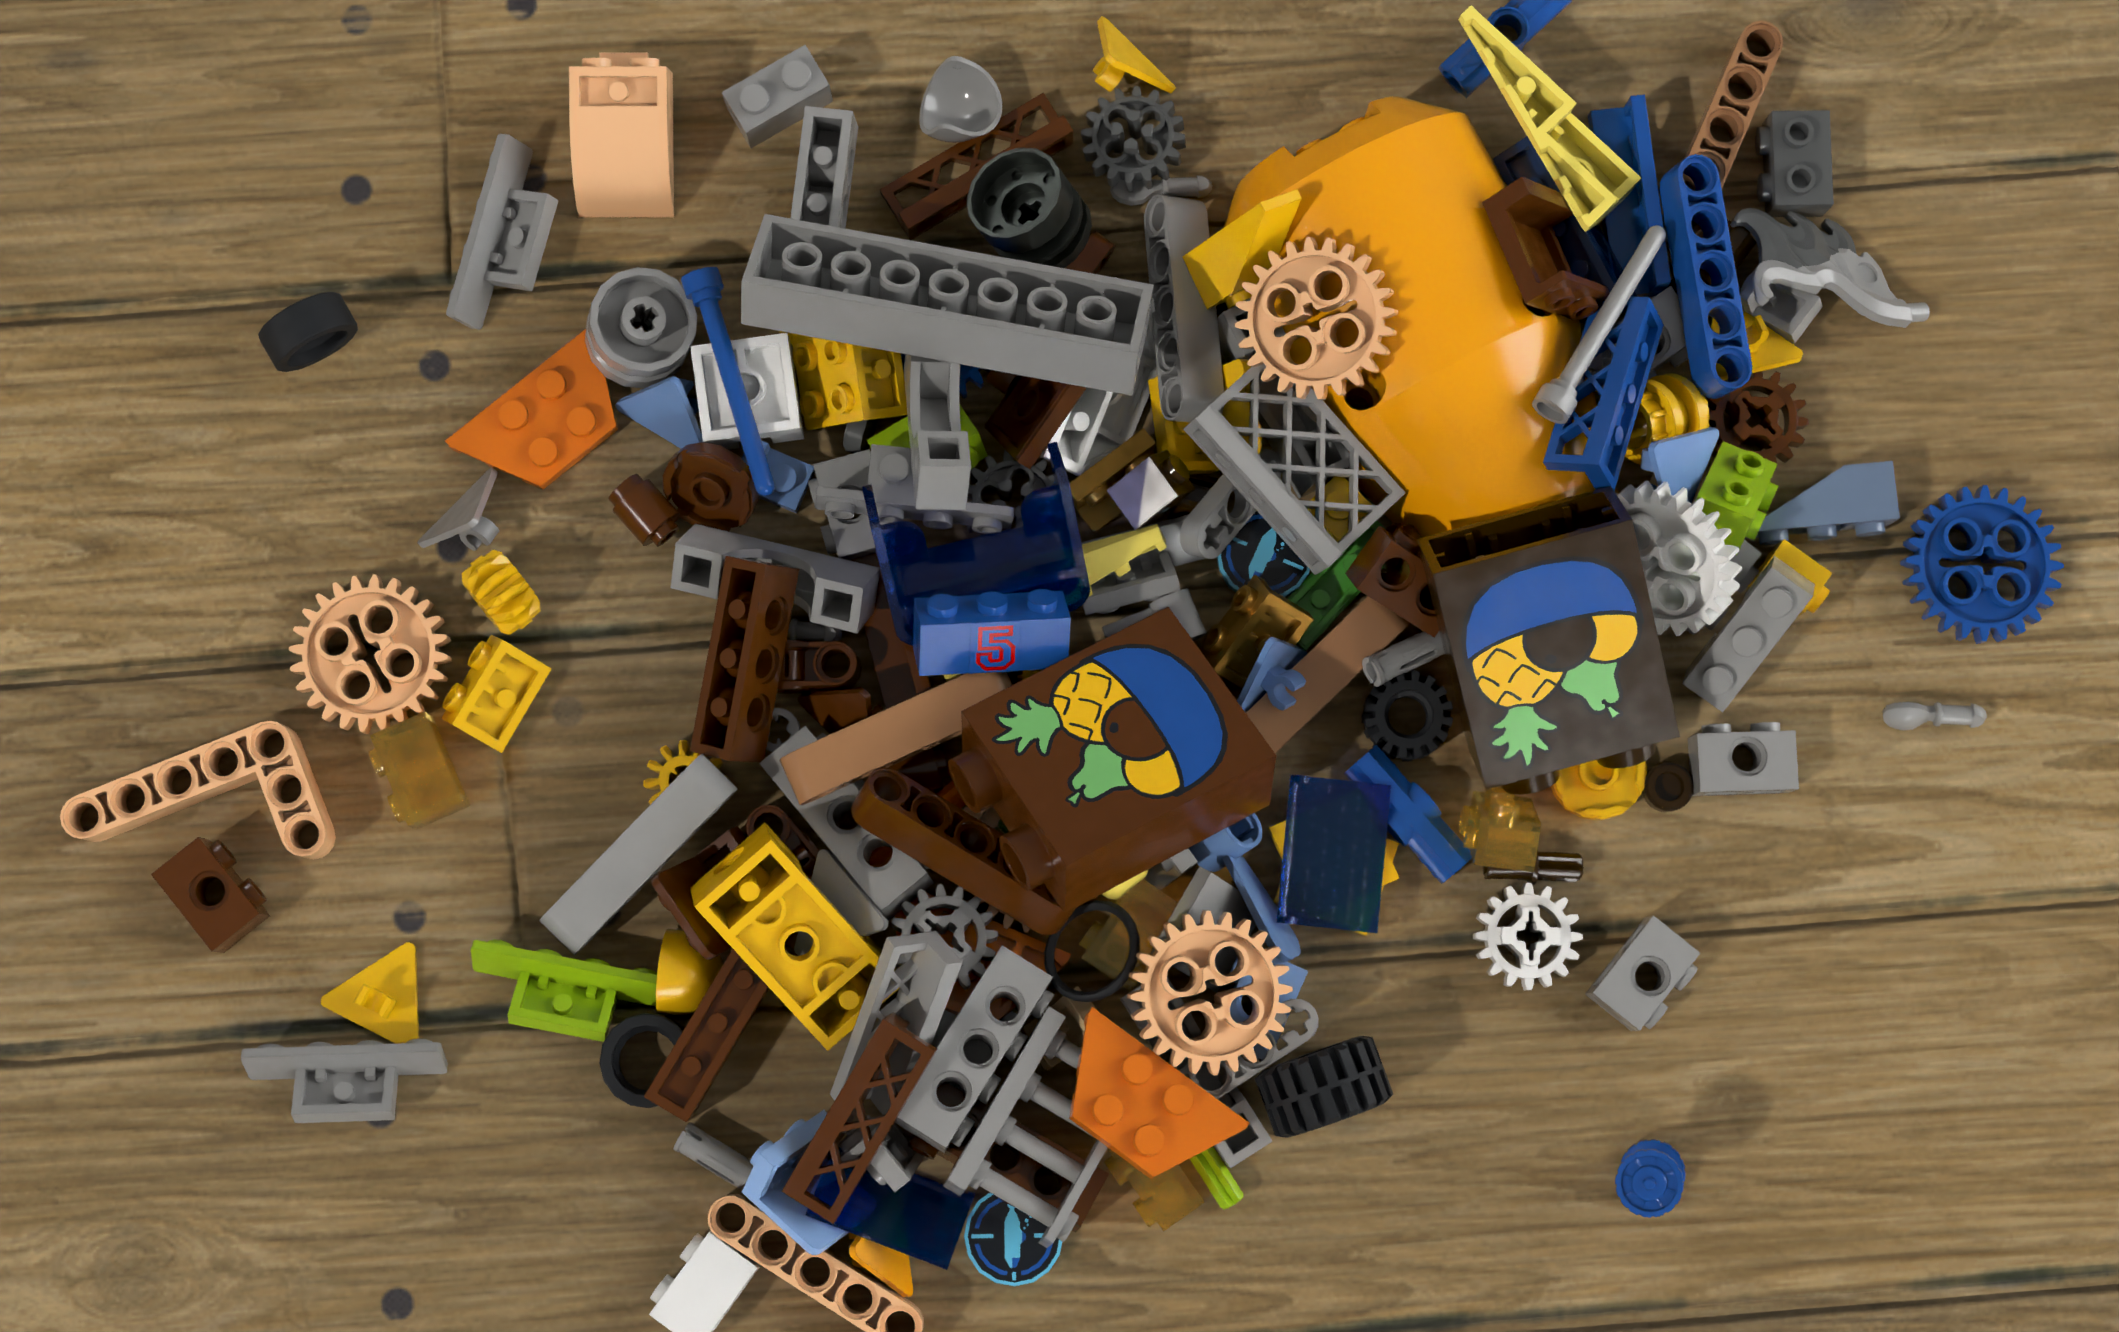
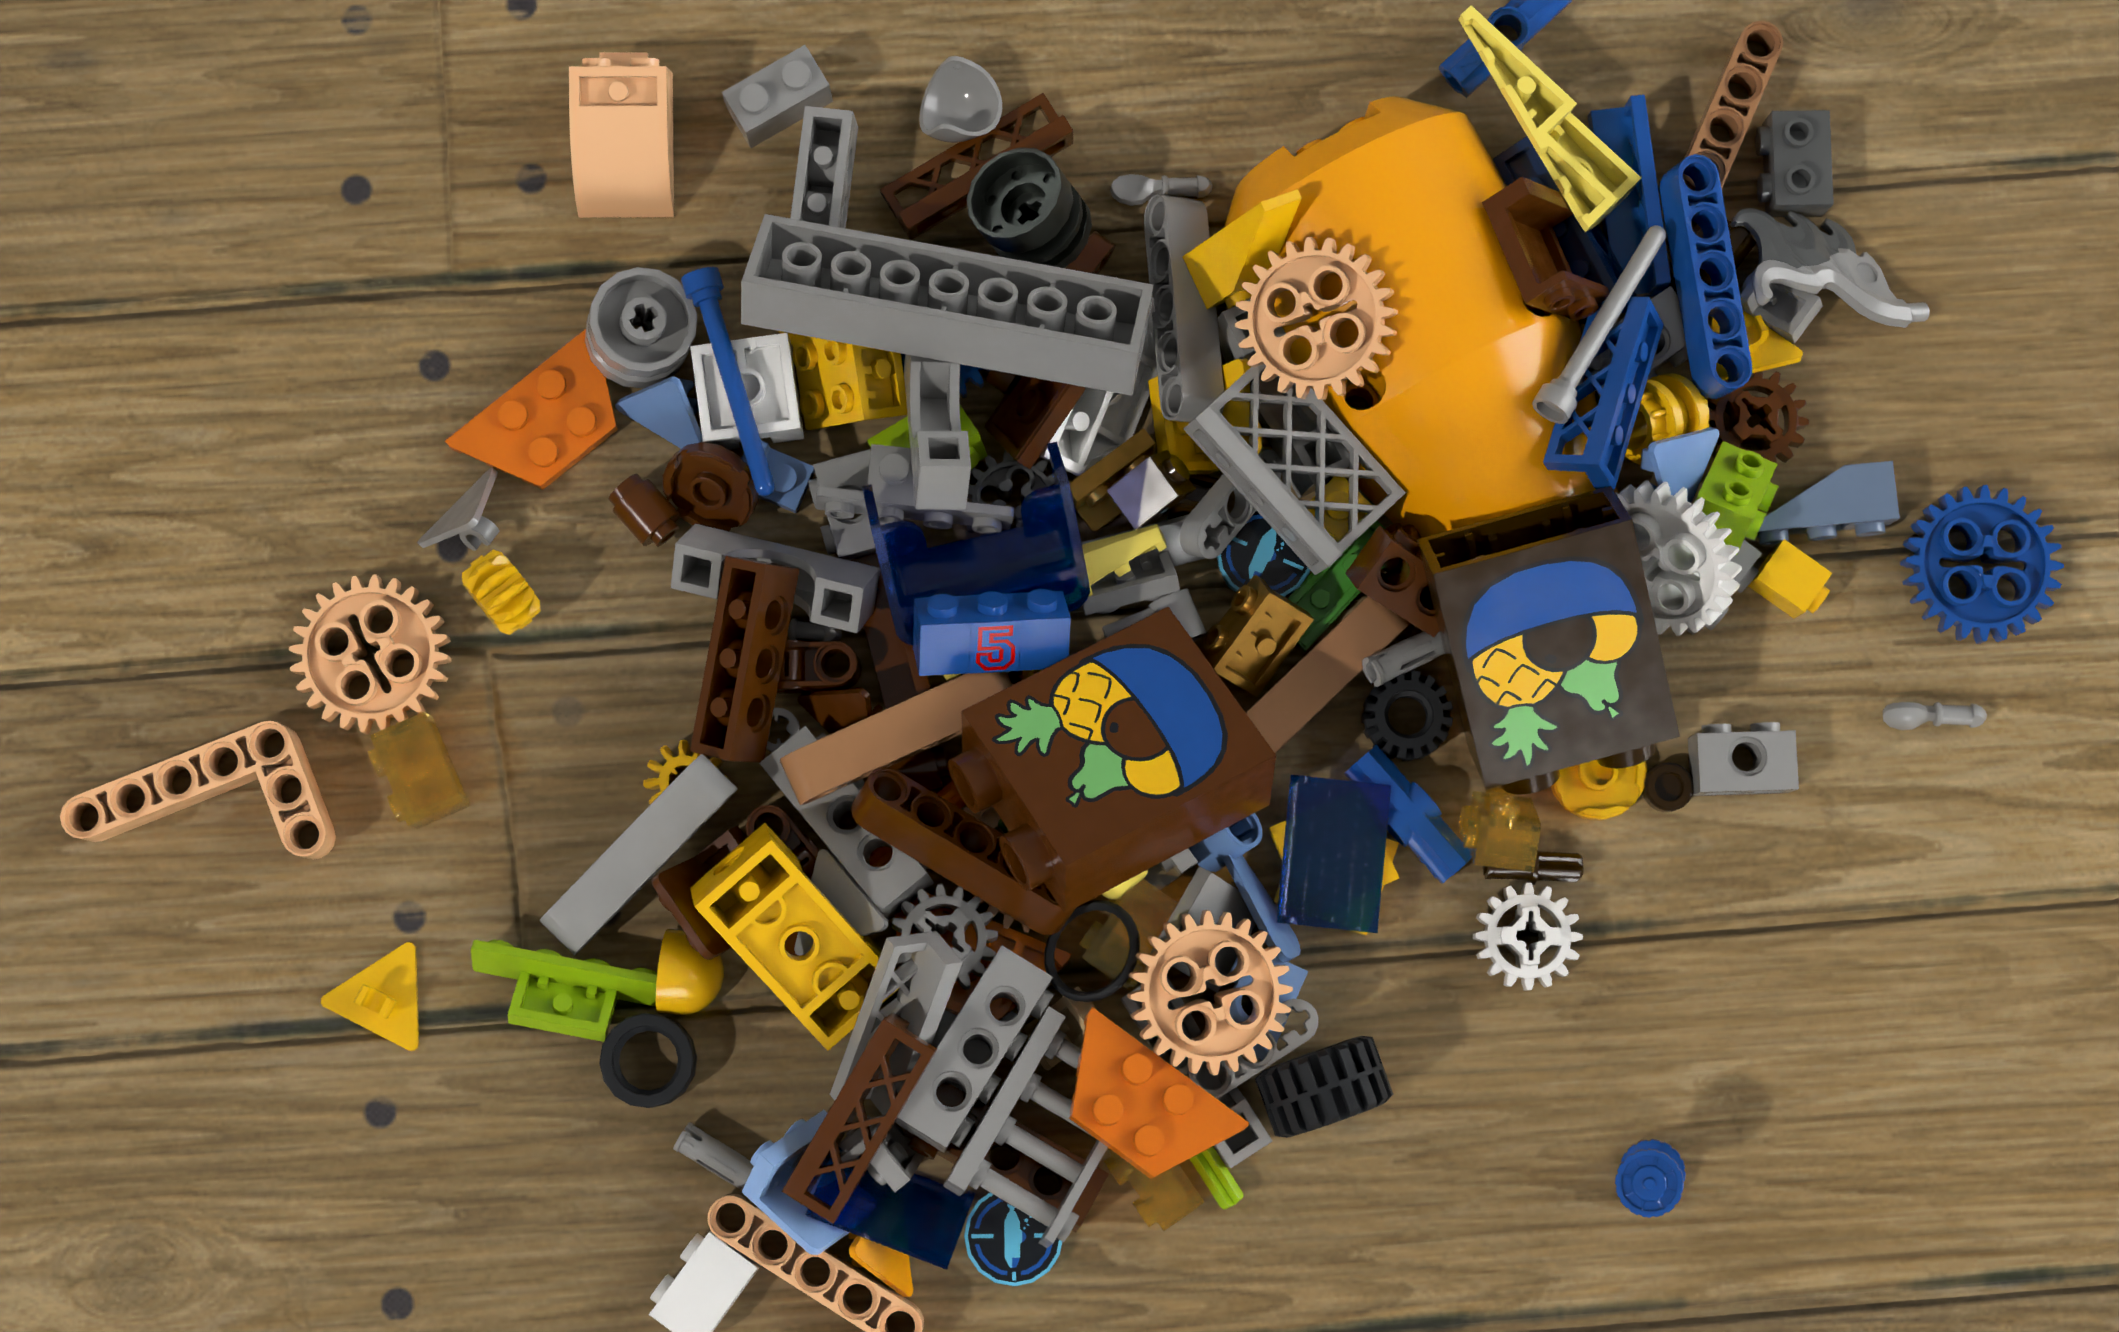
reddish brown brick [151,837,270,953] -> none
light grey bracket [241,1039,448,1123] -> none
black tyre [258,291,358,372] -> none
yellow bracket [442,635,552,753] -> none
light grey bracket [446,133,559,330] -> none
reddish brown fence [644,944,794,1123] -> none
dark grey tile [843,419,877,453] -> none
dark grey gear [1081,86,1186,192] -> none
yellow piece [1093,16,1176,94] -> none
medium blue piece [1237,637,1307,713] -> none
light grey brick [1585,915,1700,1031] -> none
light grey arch [1682,556,1815,712] -> none

